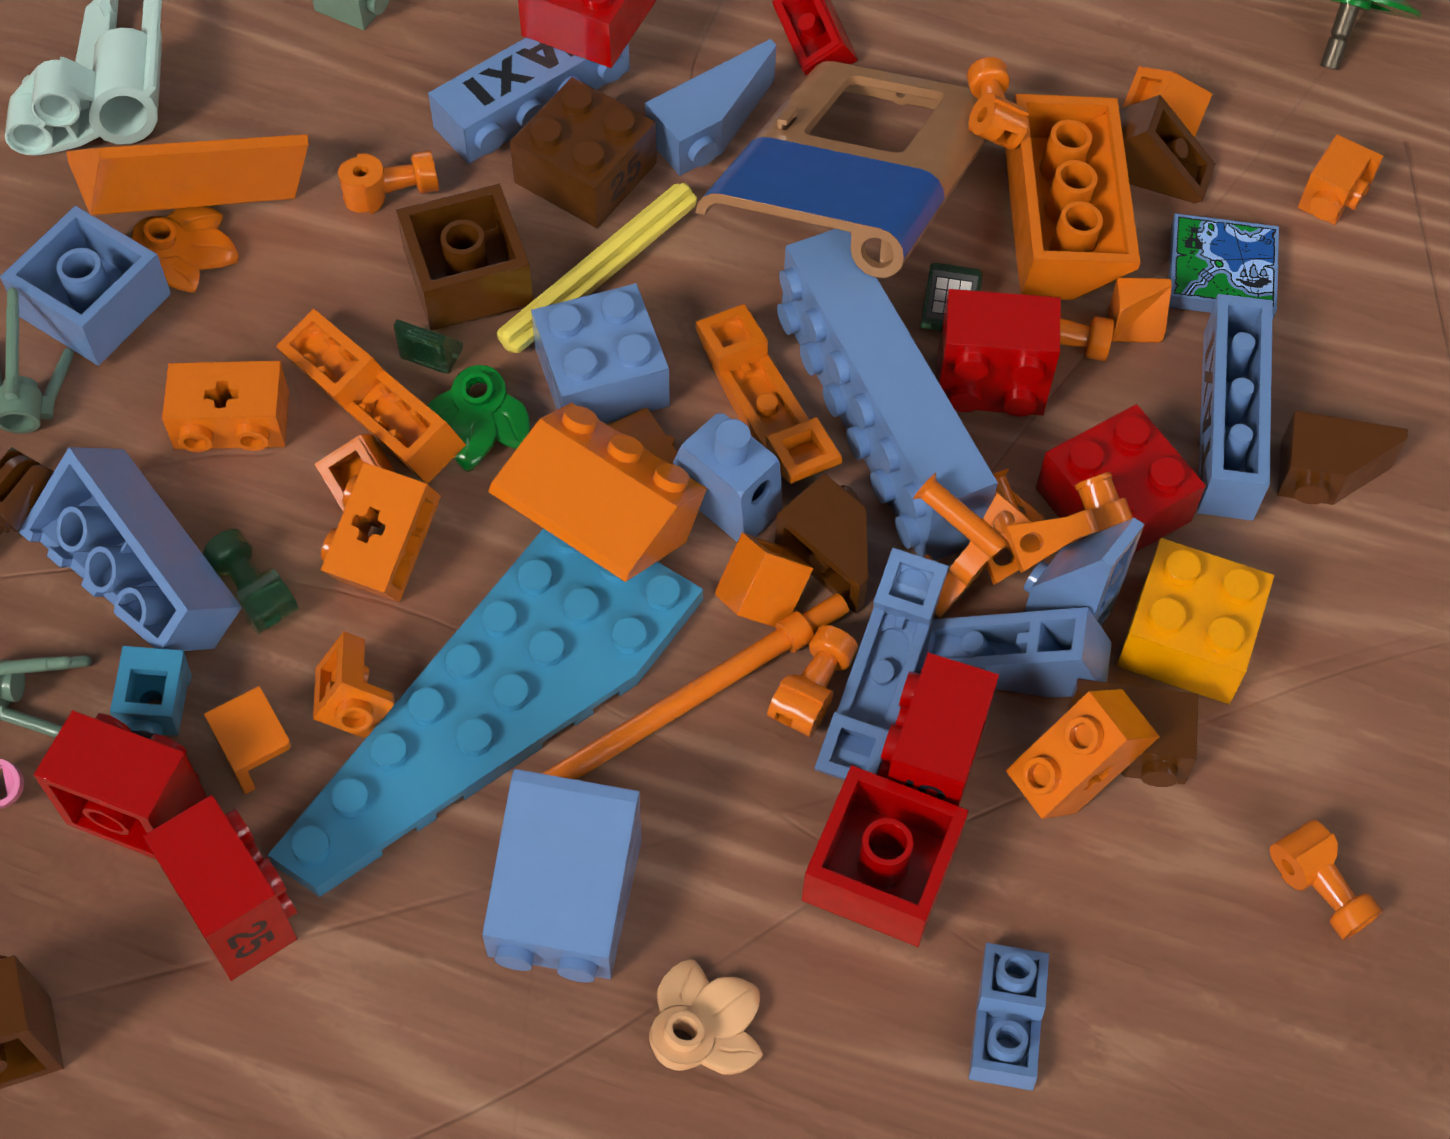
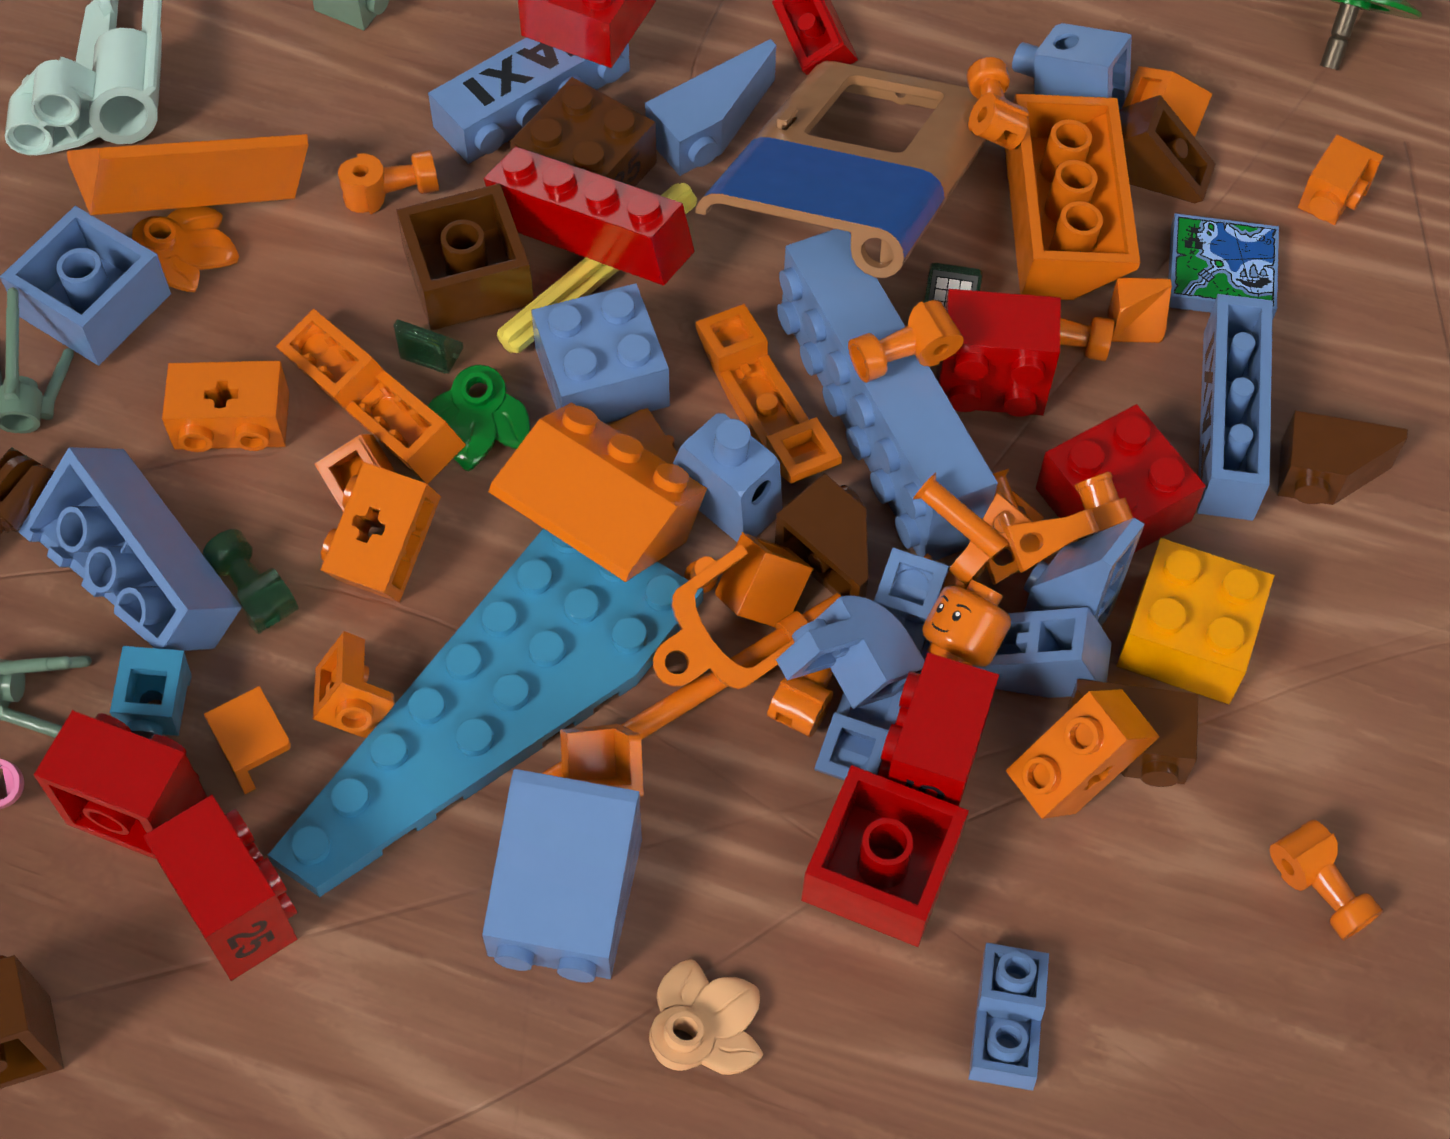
none -> red brick [483,146,695,286]
none -> orange panel [560,724,644,796]
none -> orange piece [652,544,795,690]
none -> medium blue brick [776,596,925,709]
none -> orange leg [848,300,964,383]
none -> orange head [922,579,1011,667]
none -> medium blue torso [1012,23,1132,109]

